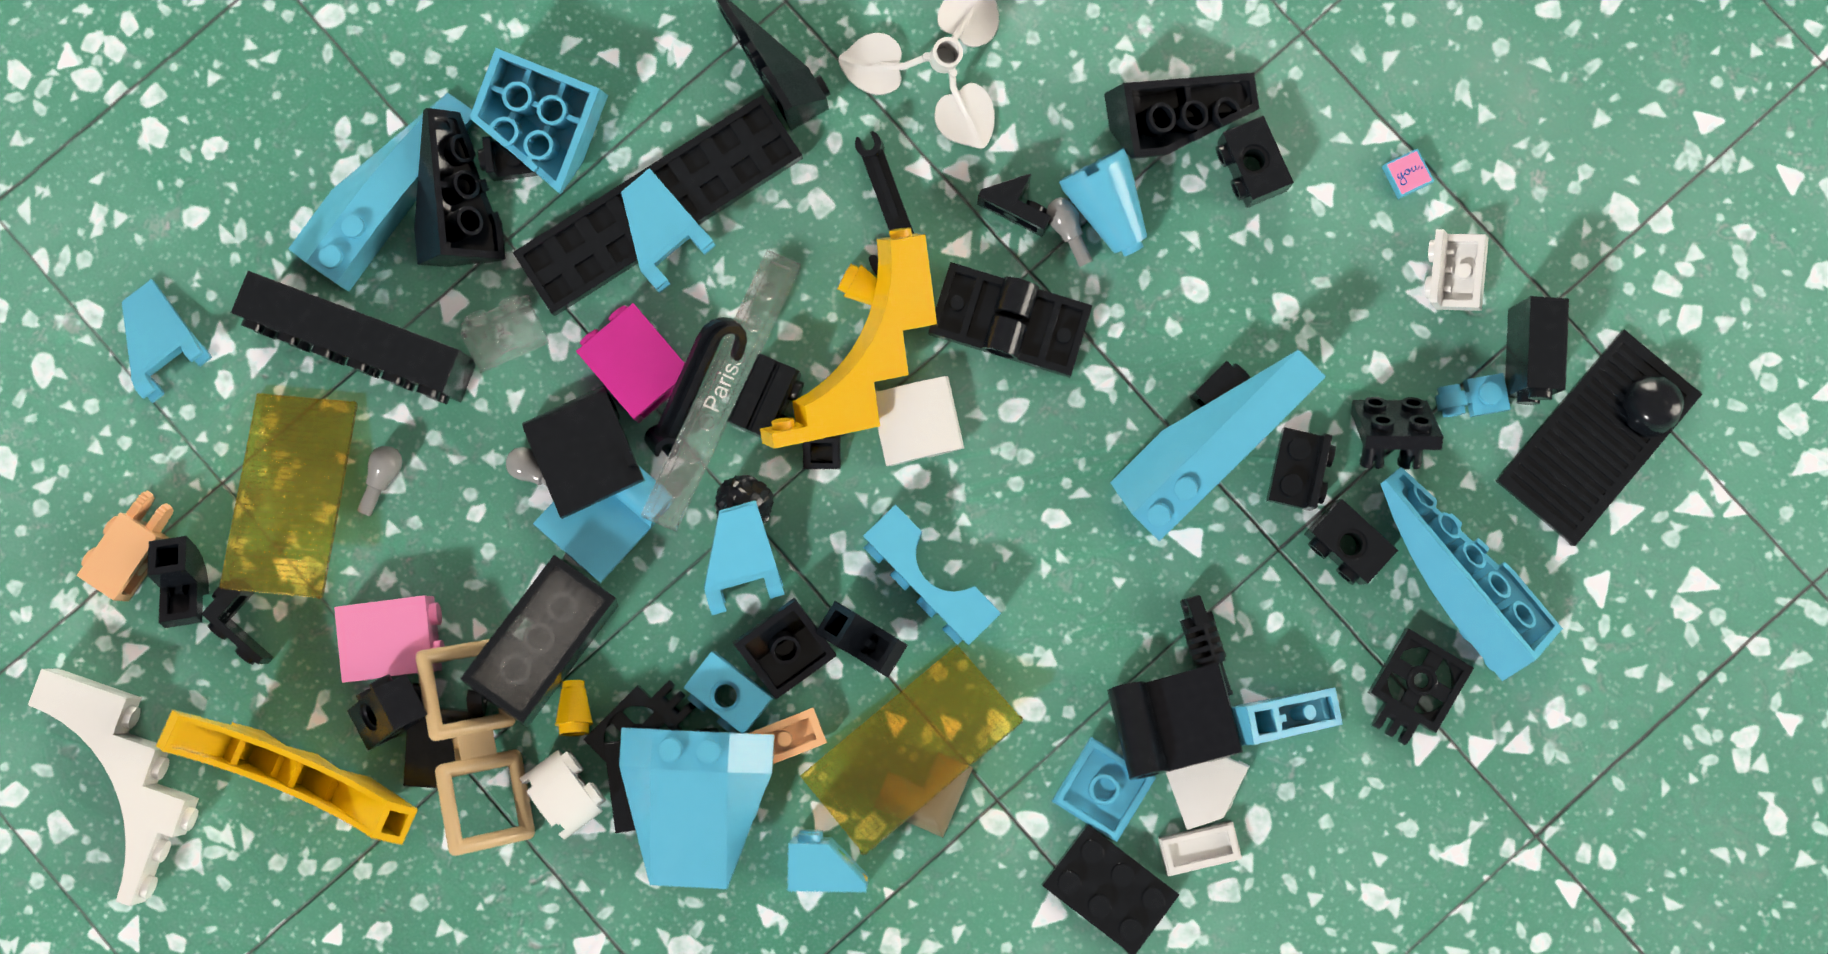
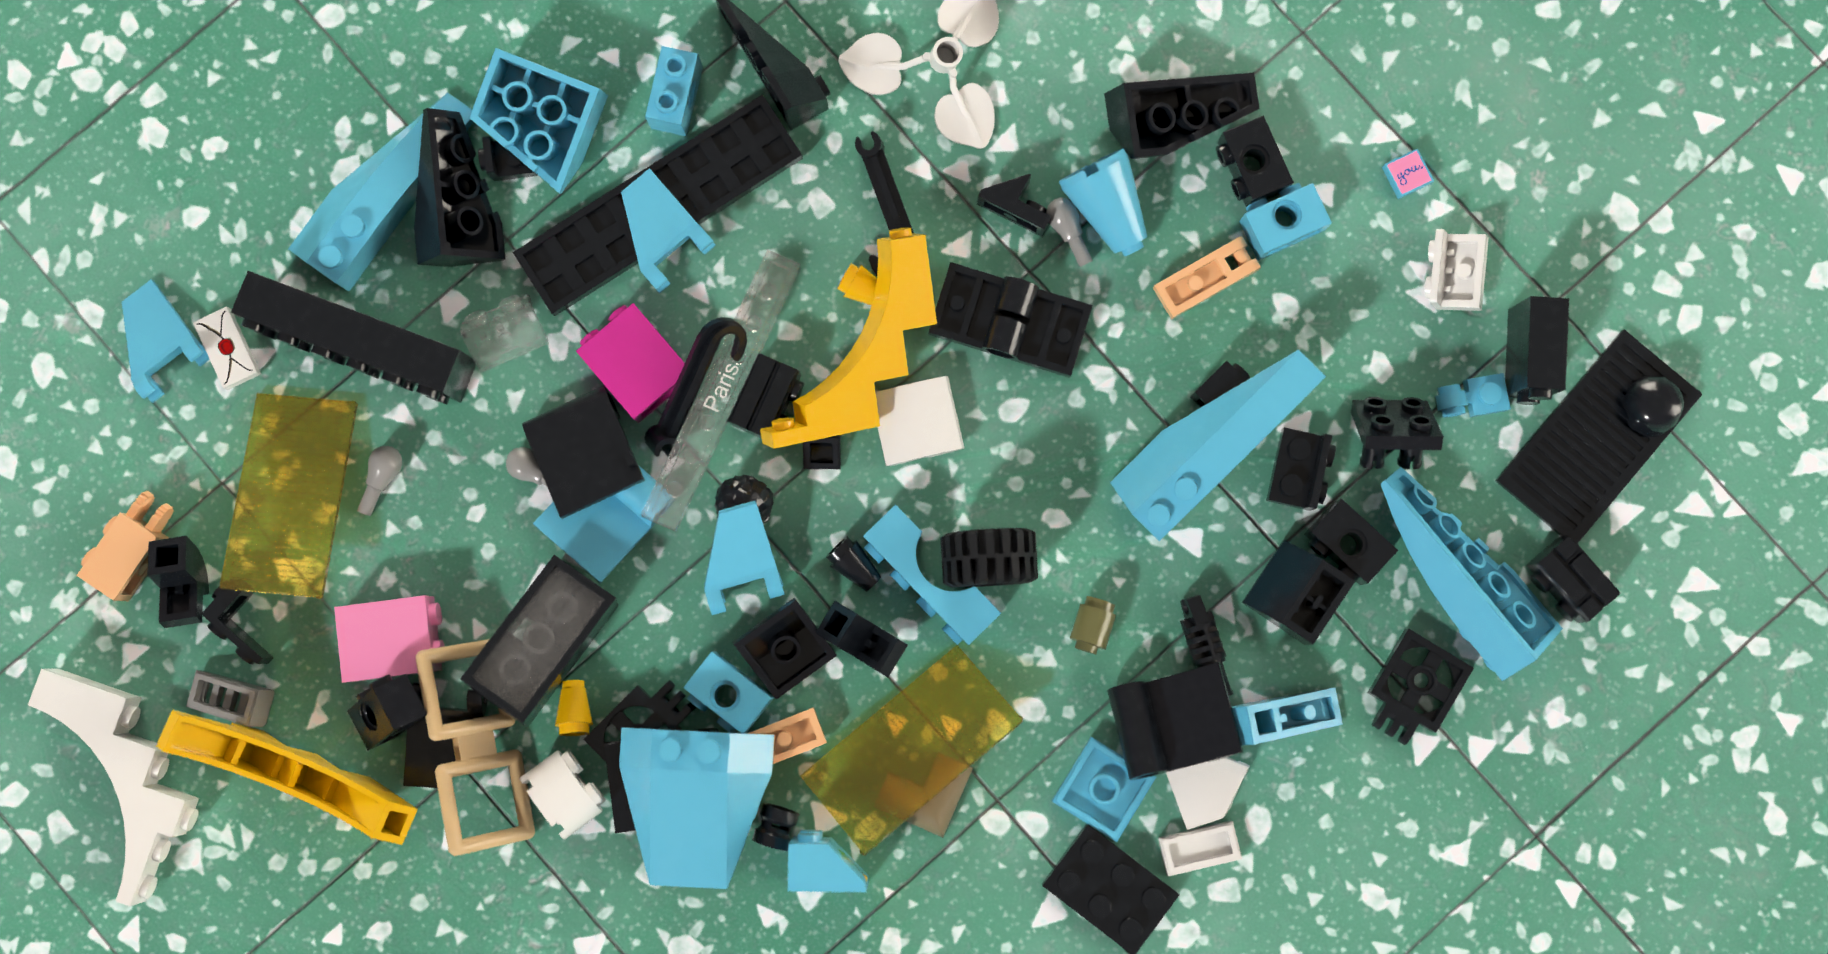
none -> light grey slope [186,670,275,727]
none -> white tile [193,307,261,390]
none -> medium azure brick [645,46,703,137]
none -> black wheel [752,803,799,851]
none -> black cone [826,536,881,592]
none -> black tyre [940,528,1038,587]
none -> olive brick [1070,596,1116,655]
none -> light nougat plate [1153,236,1261,320]
none -> medium azure brick [1239,183,1332,261]
none -> black slope [1242,540,1355,645]
none -> black brick [1527,535,1621,623]

